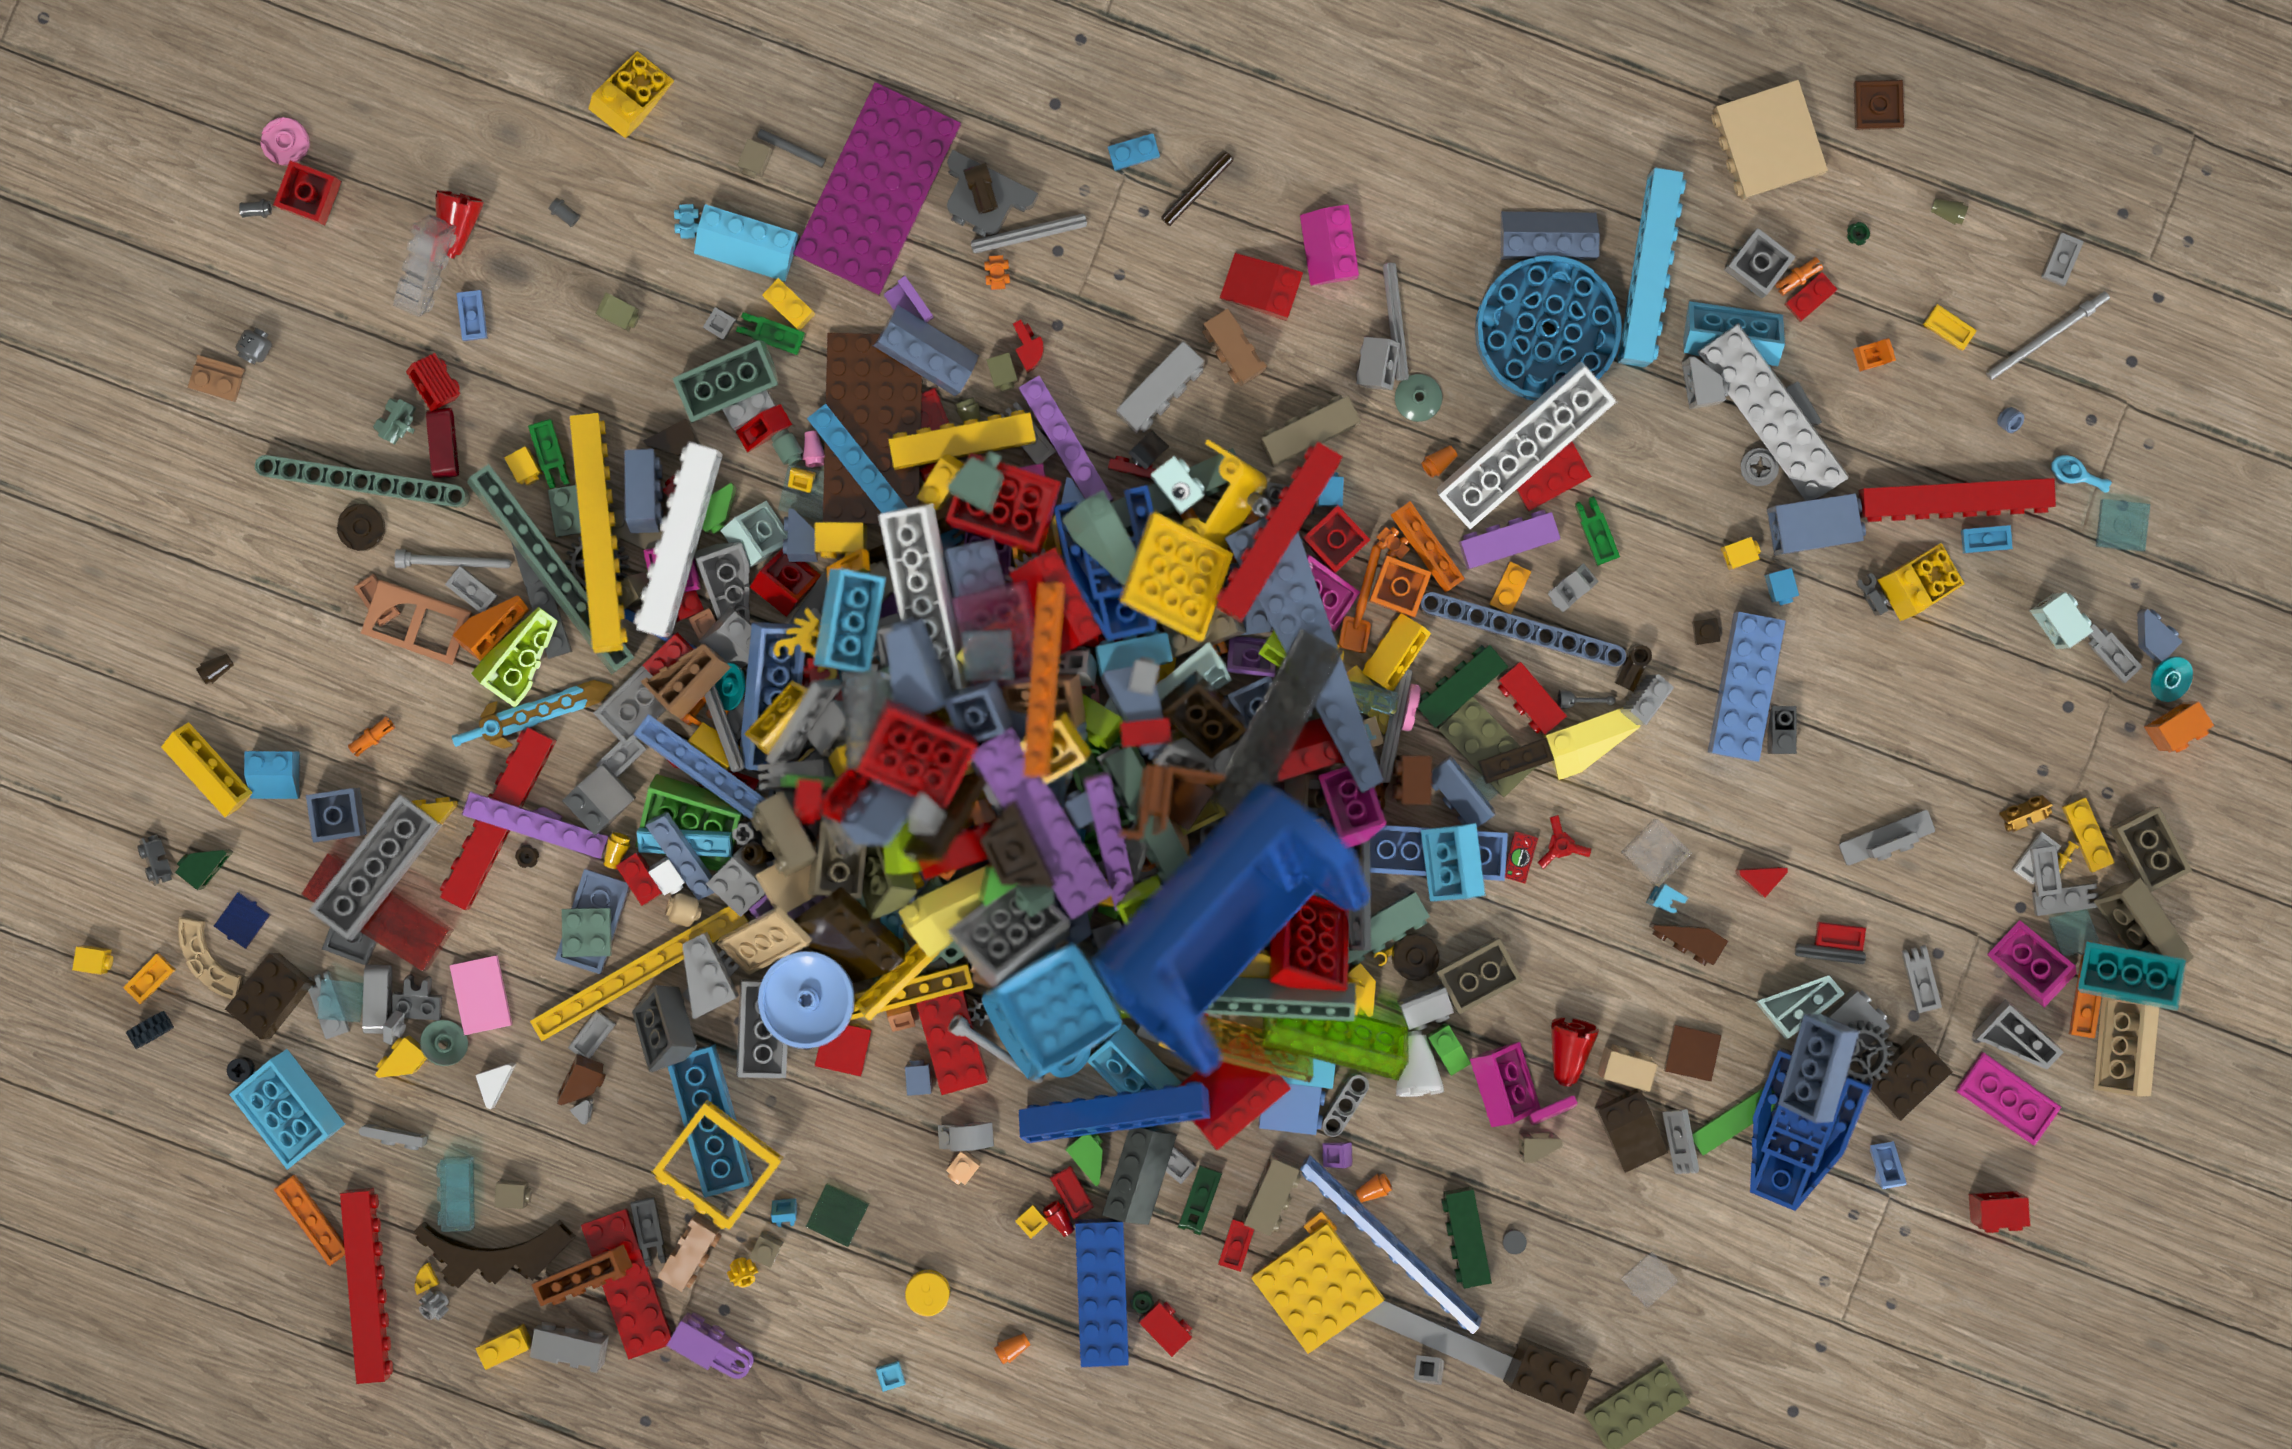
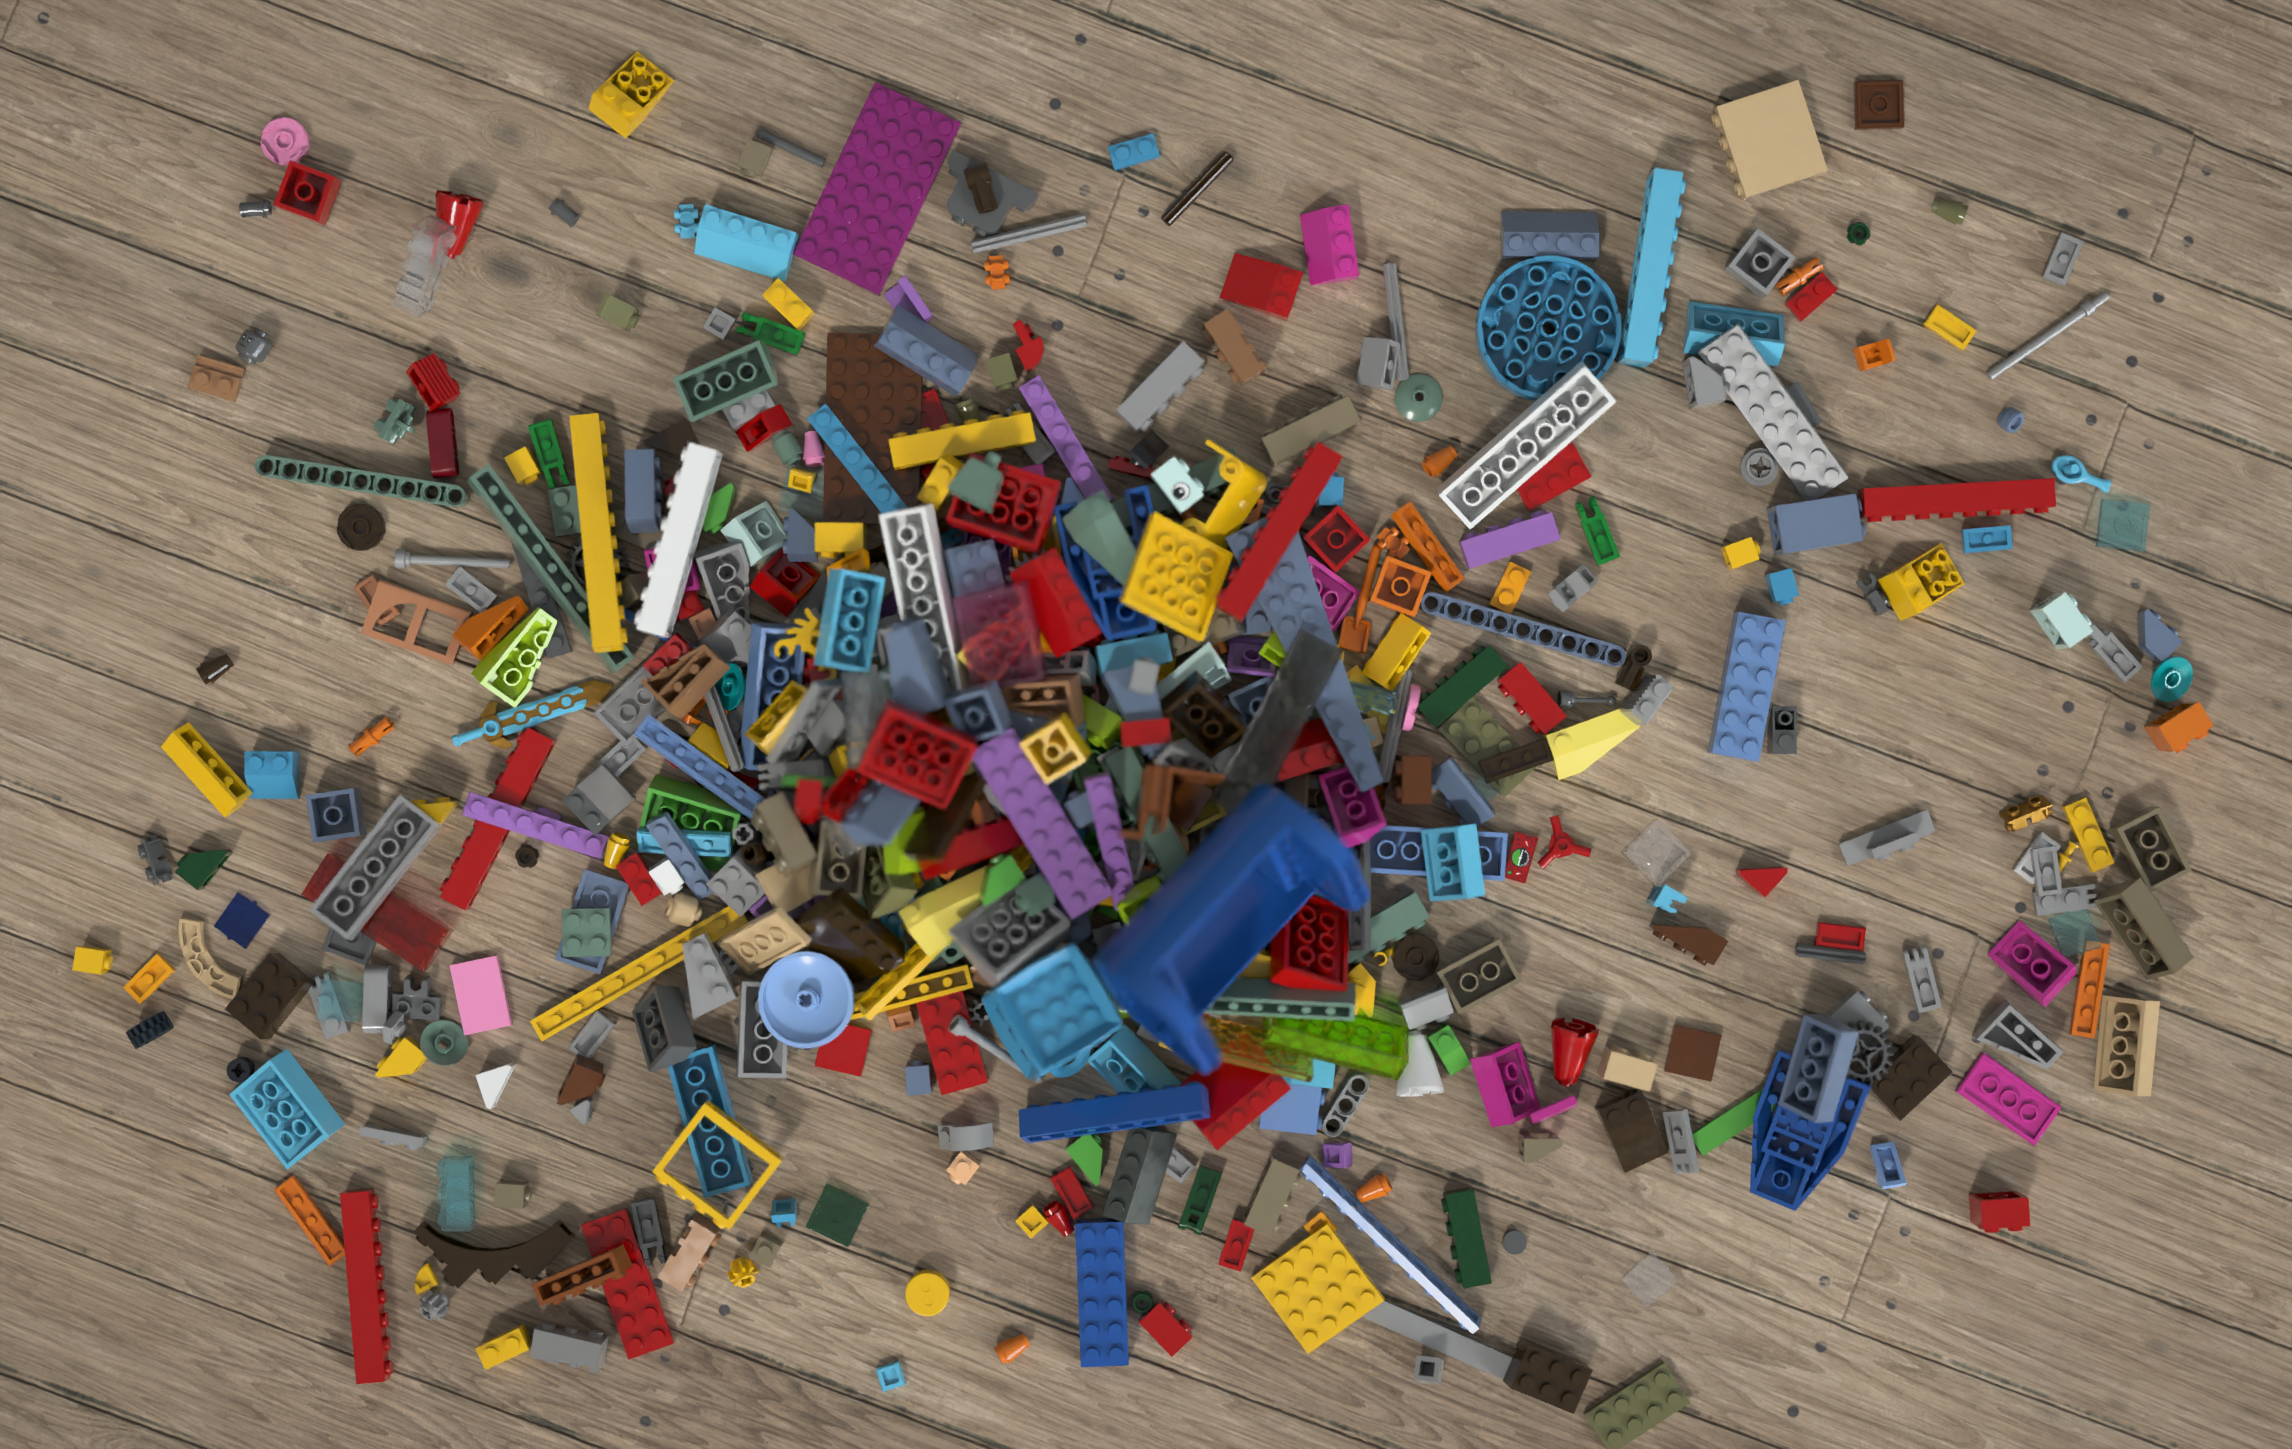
medium blue plate [456,290,488,341] -> none
medium lavender brick [666,1312,754,1379] -> none
light grey slope [909,792,946,834] -> none
clear light blue tile [962,630,1015,680] -> none
dark brown wing [981,800,1056,888] -> none
orange plate [1023,583,1064,777] -> none
dark grey pin [1247,492,1271,516] -> none
dark brown plate [1692,618,1721,645] -> none
light aqua wedge [1755,975,1844,1039] -> none
teal slope [2078,942,2186,1011] -> none

